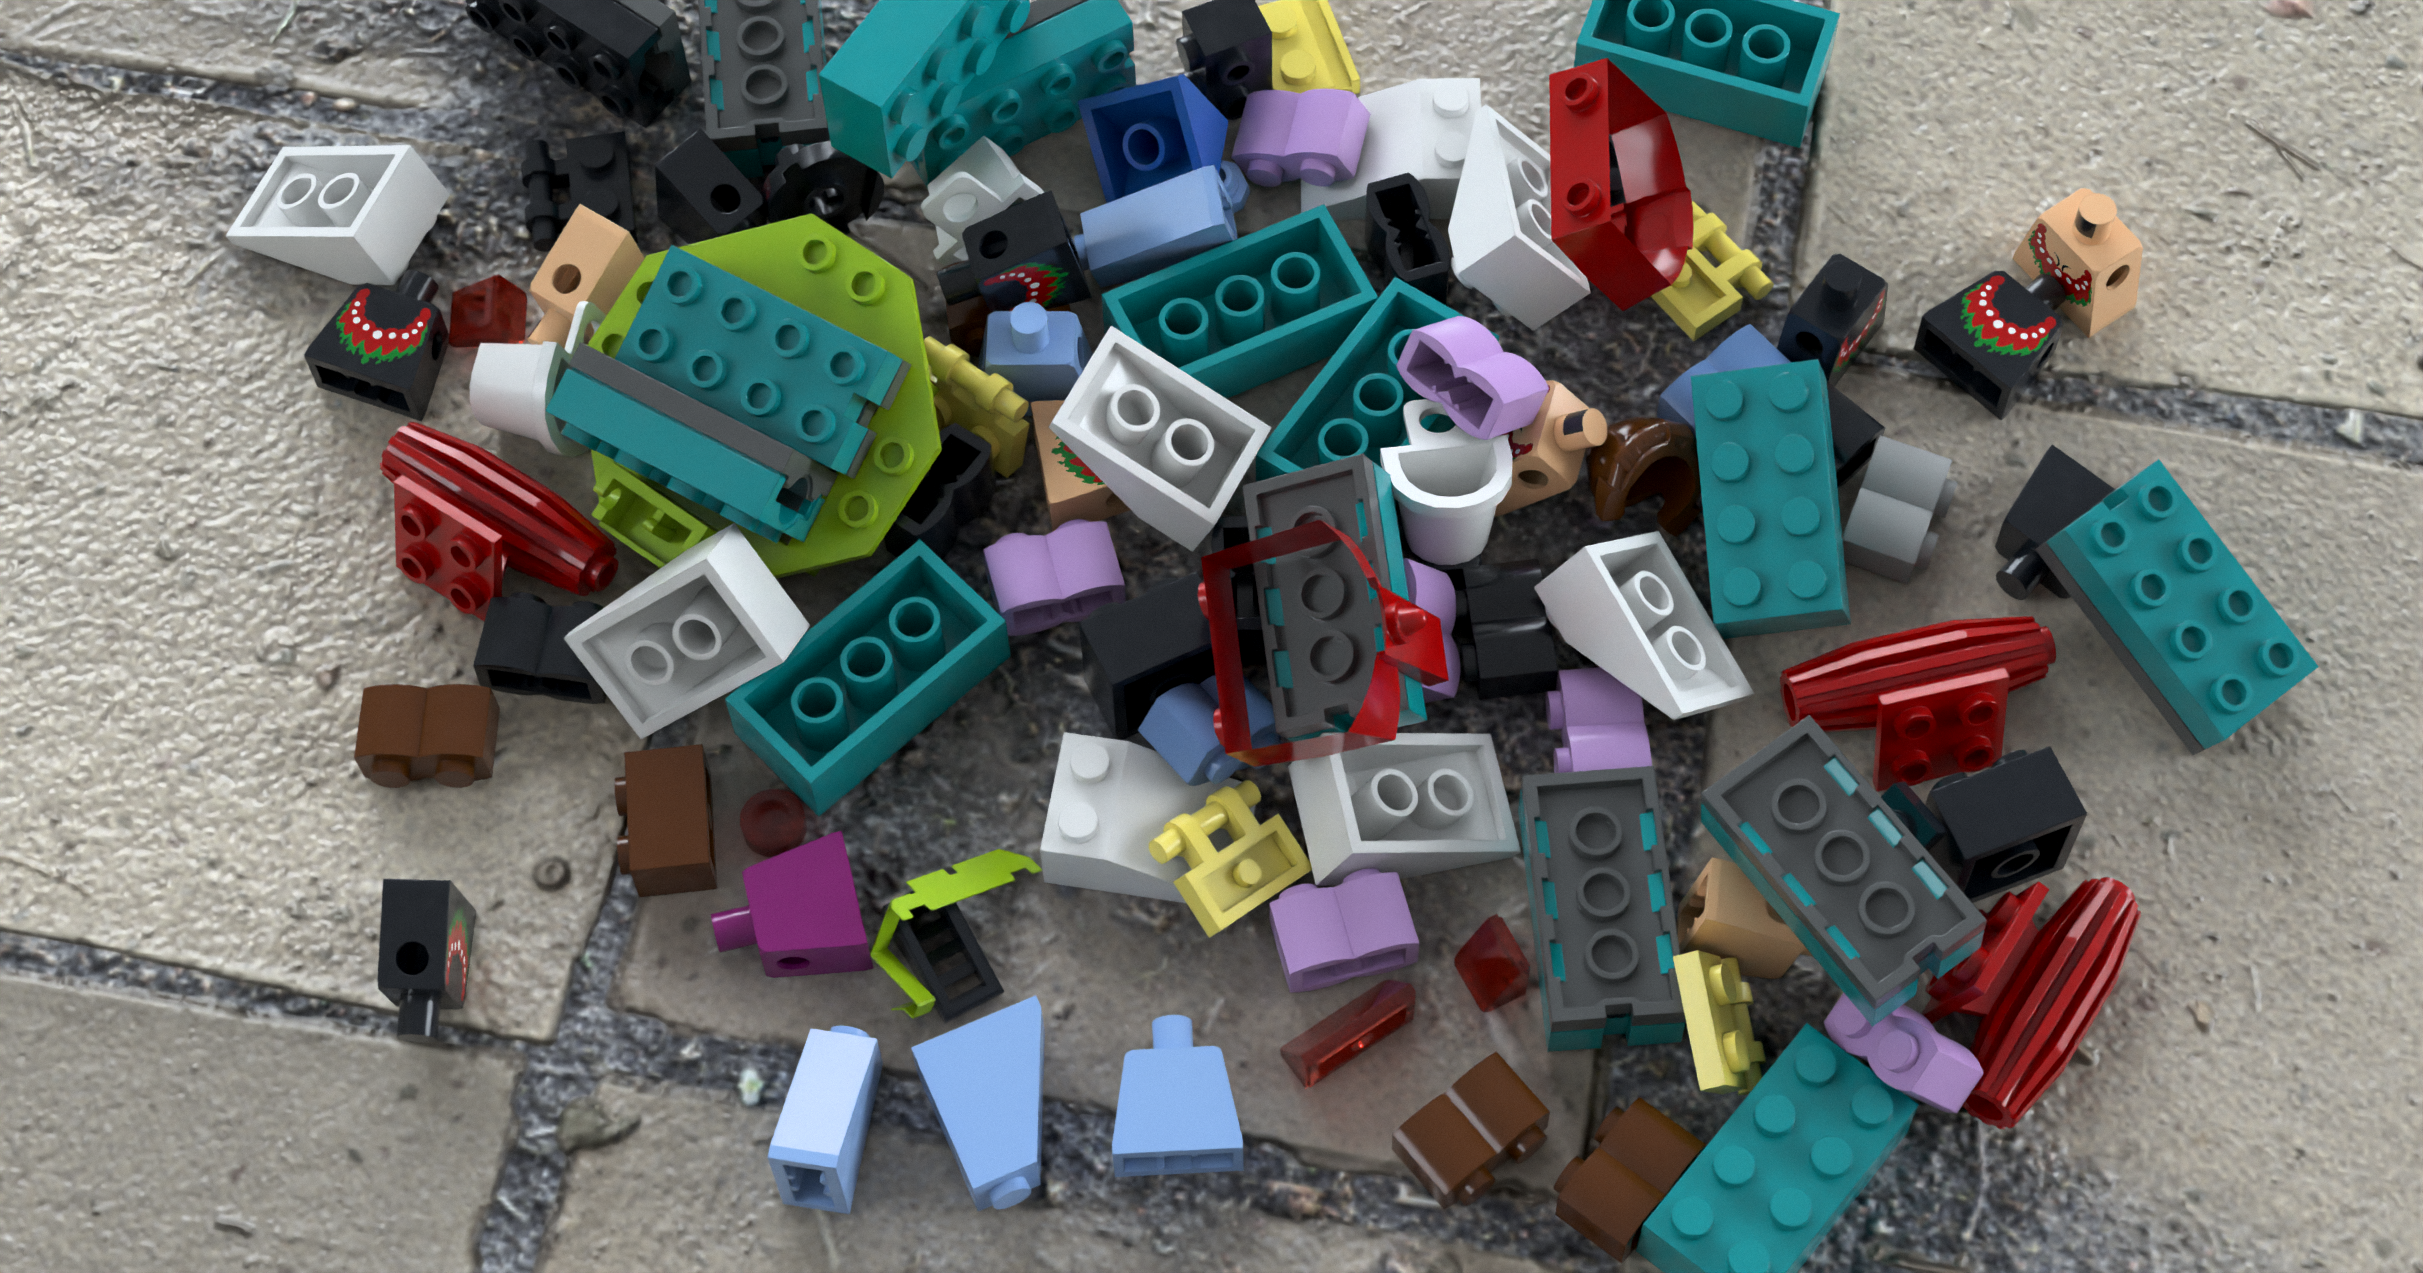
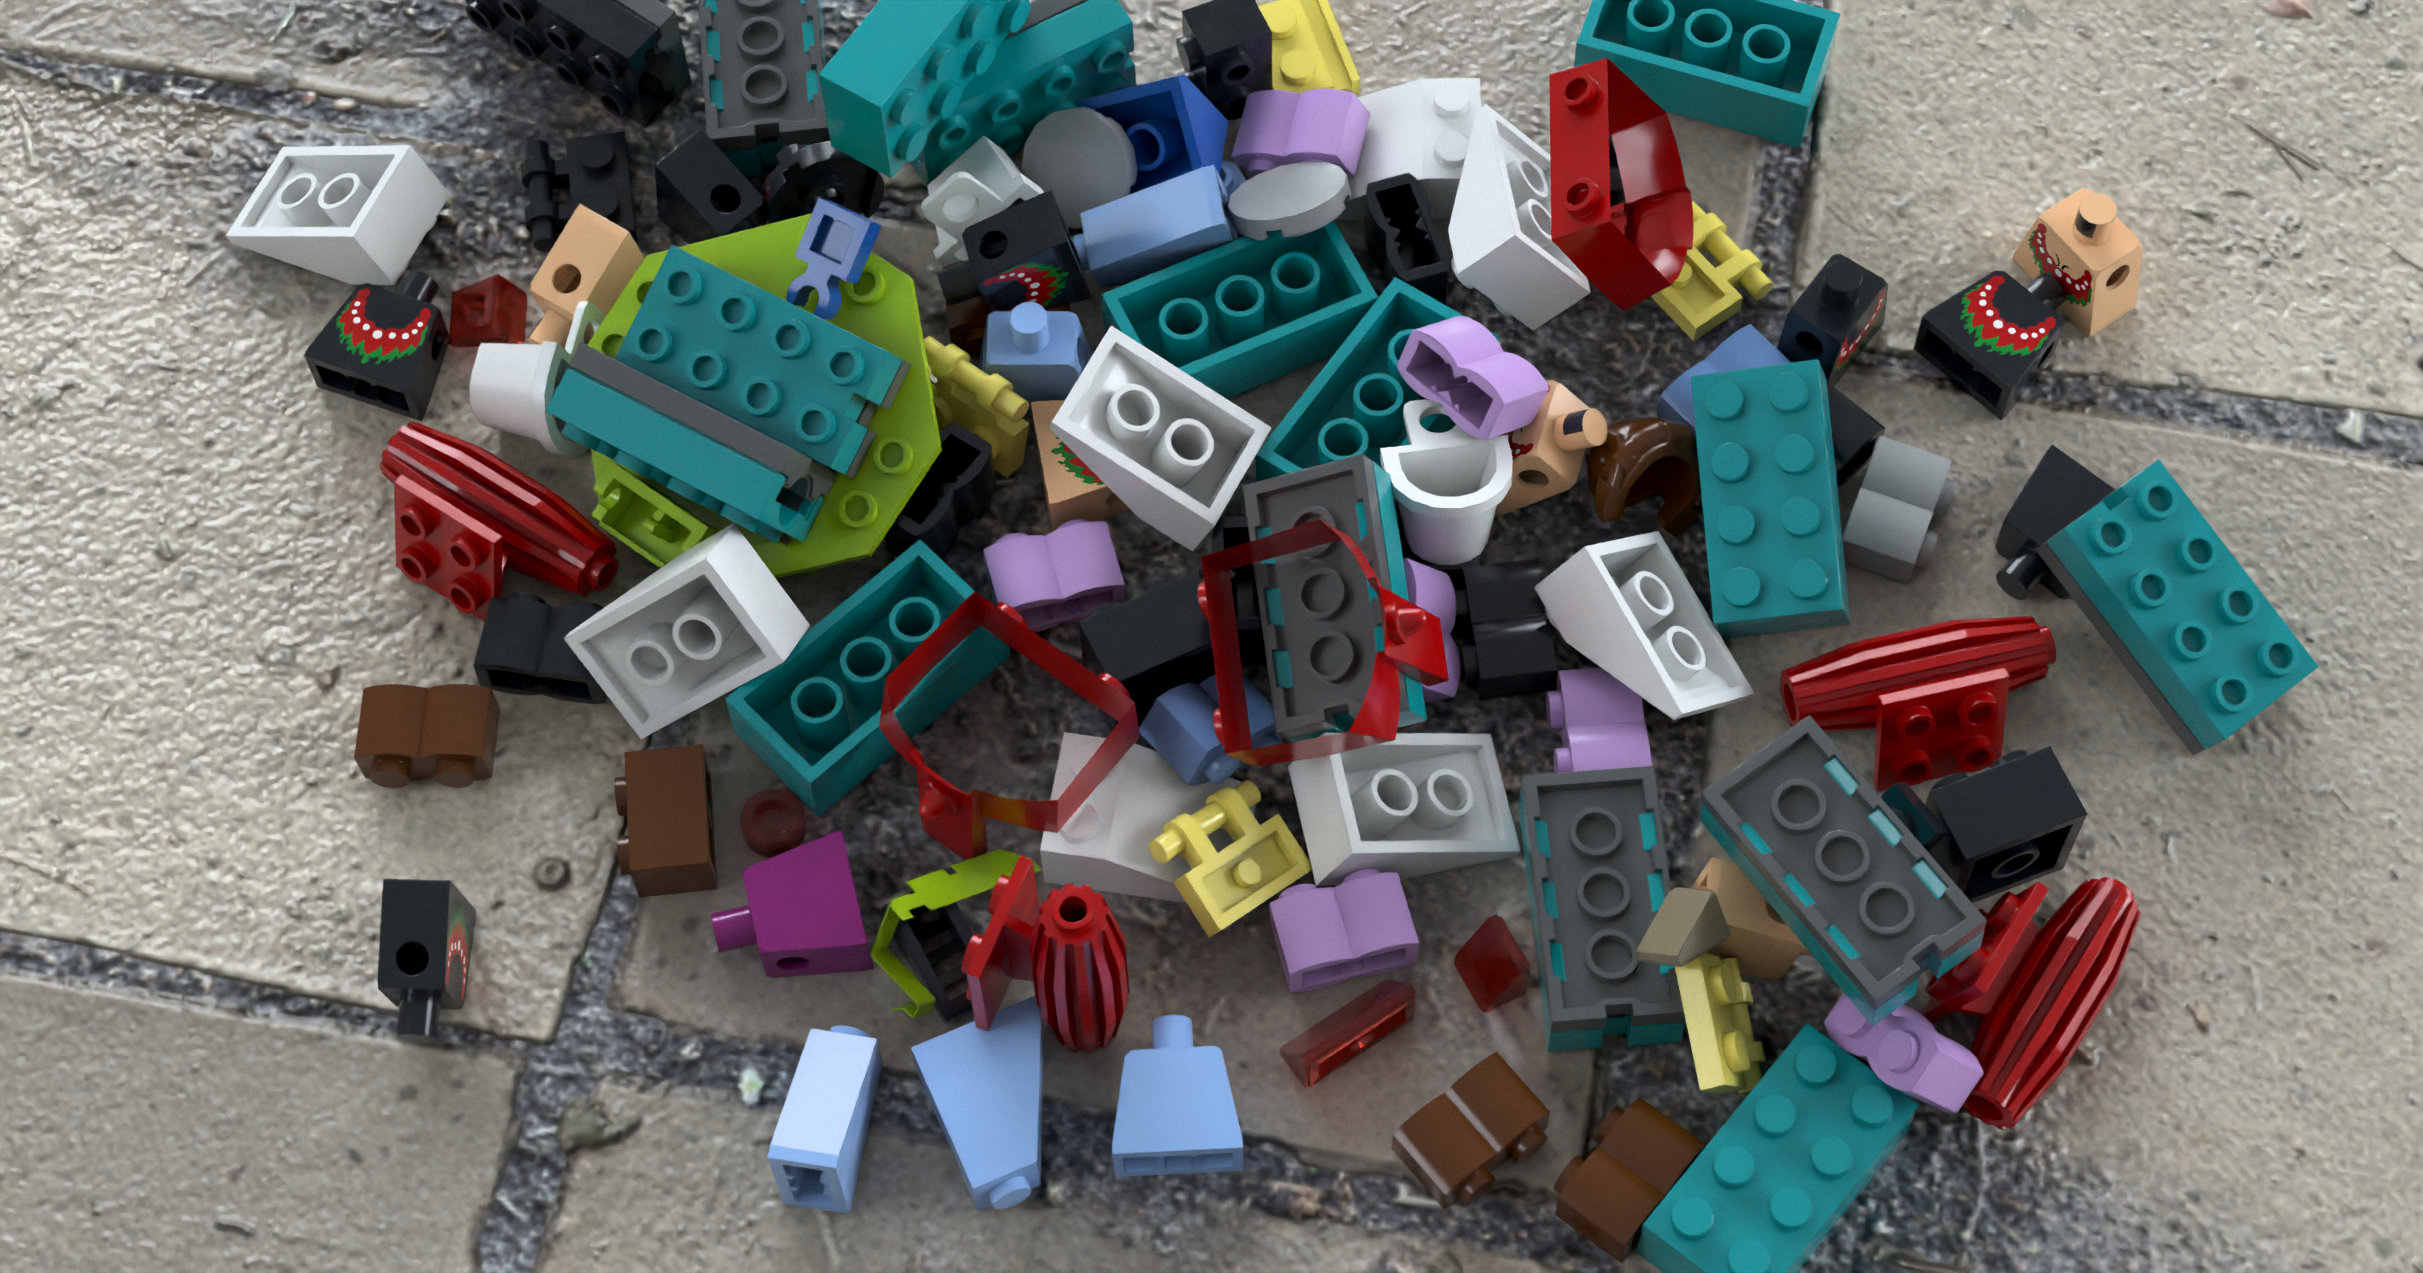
none -> plate [786,198,882,320]
none -> red piece [879,591,1140,861]
none -> red plate [961,855,1130,1054]
none -> light grey tile [1022,106,1138,229]
none -> light grey tile [1228,161,1351,240]
none -> dark tan slope [1636,887,1730,967]

